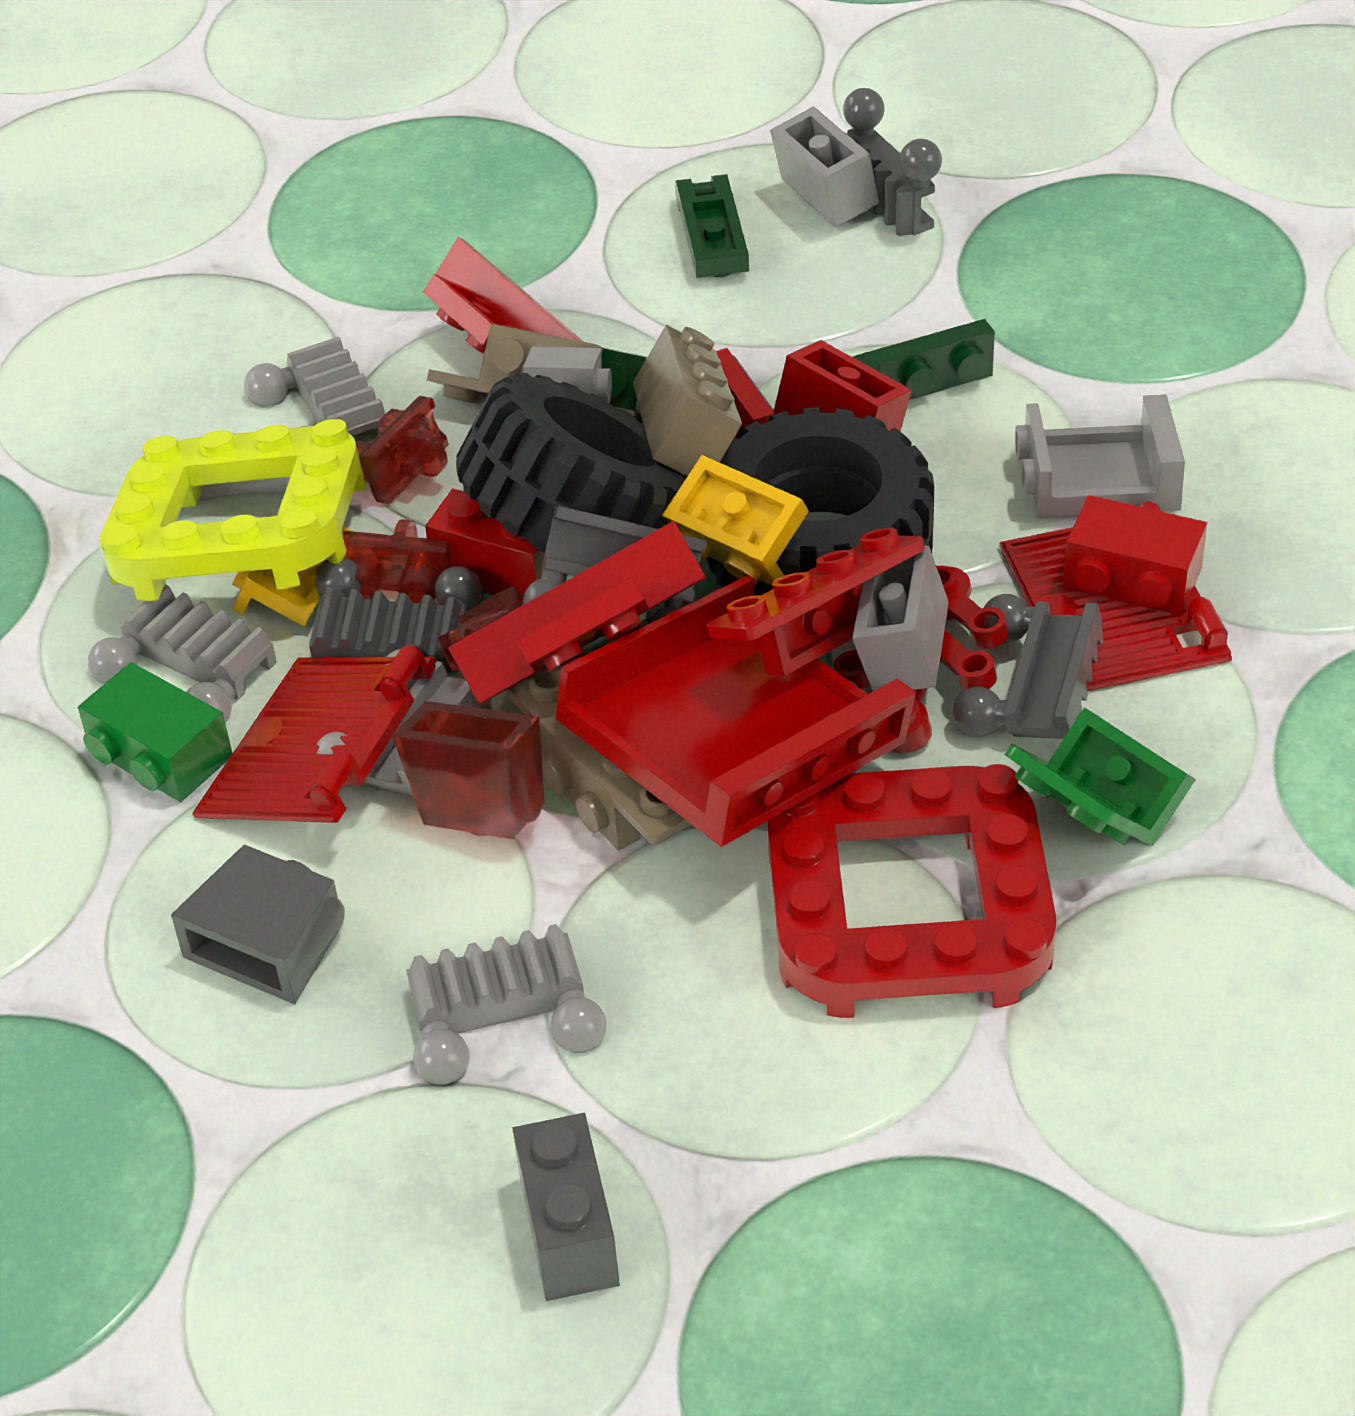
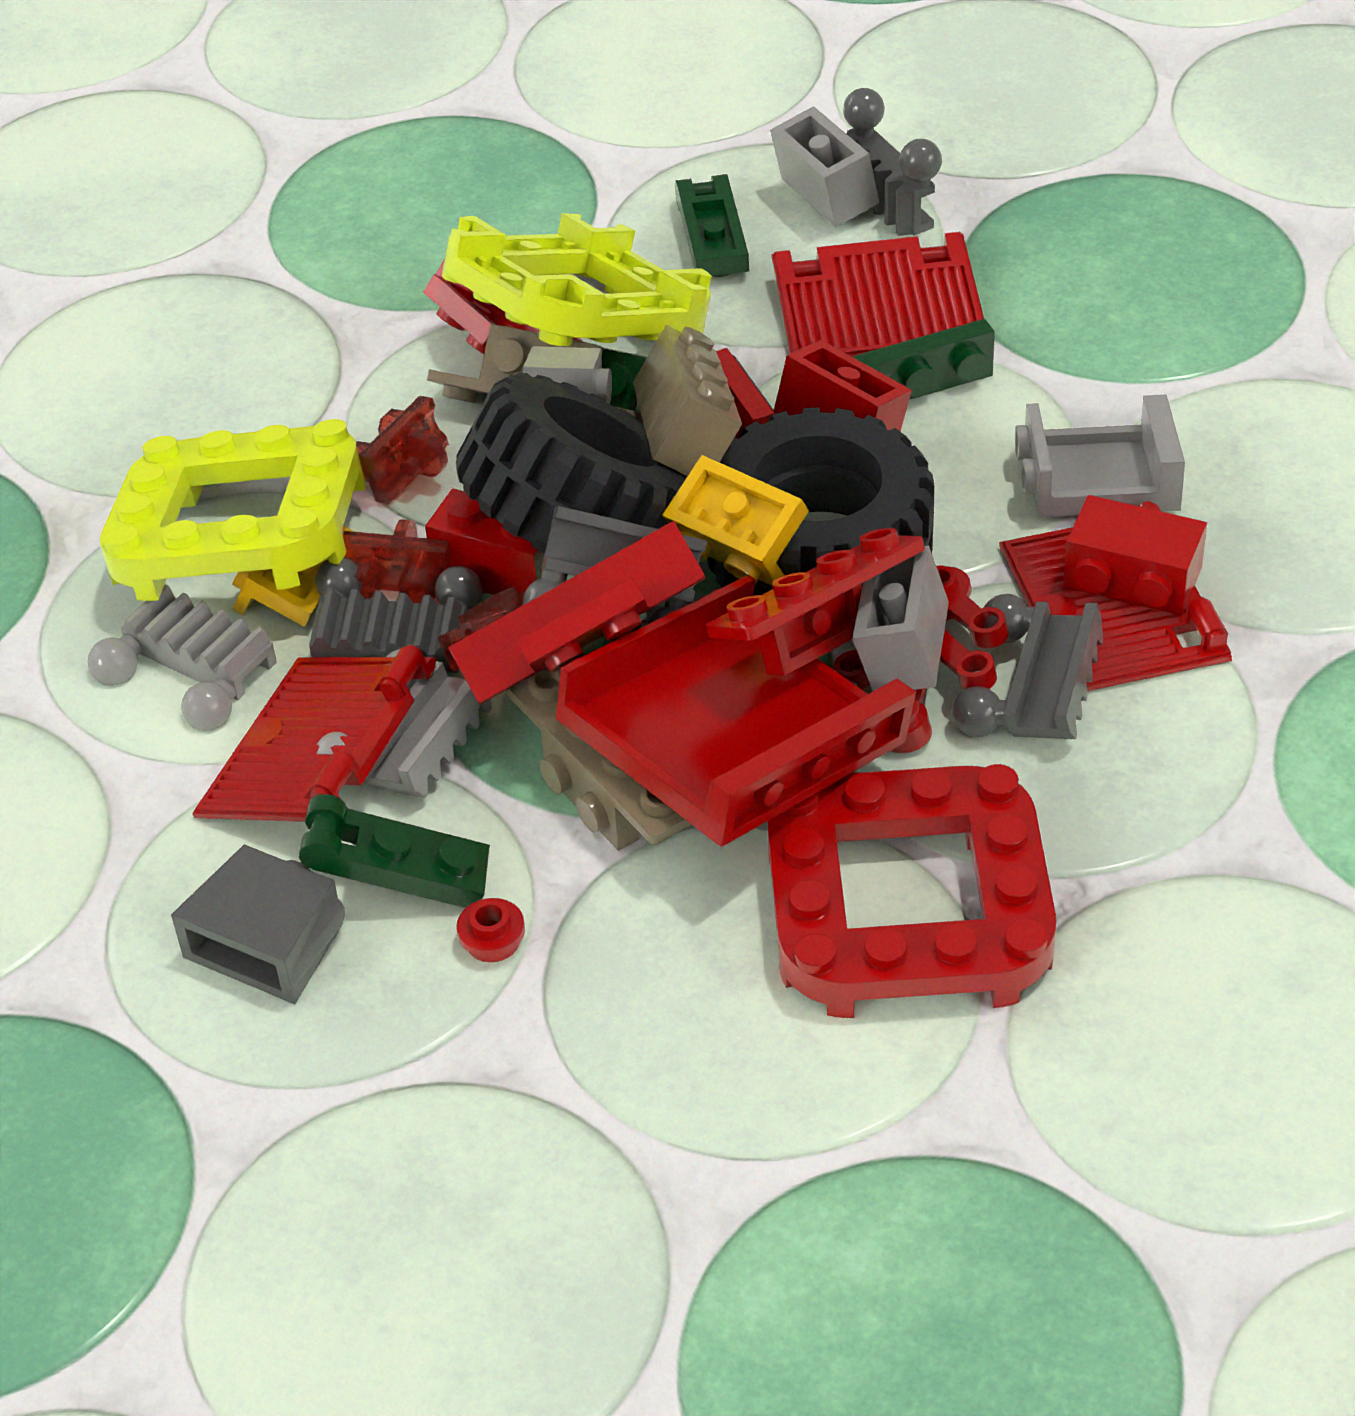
green brick [77,662,232,802] -> none
light grey gear [244,337,390,440] -> none
clear red torso [392,701,545,839] -> none
light grey gear [406,924,606,1085] -> none
dark grey brick [512,1112,620,1301] -> none
green bracket [1004,707,1196,846] -> none
none -> dark green plate [299,794,490,908]
none -> neon yellow plate [442,213,712,346]
none -> red plate [456,898,525,962]
none -> red window [771,232,984,357]

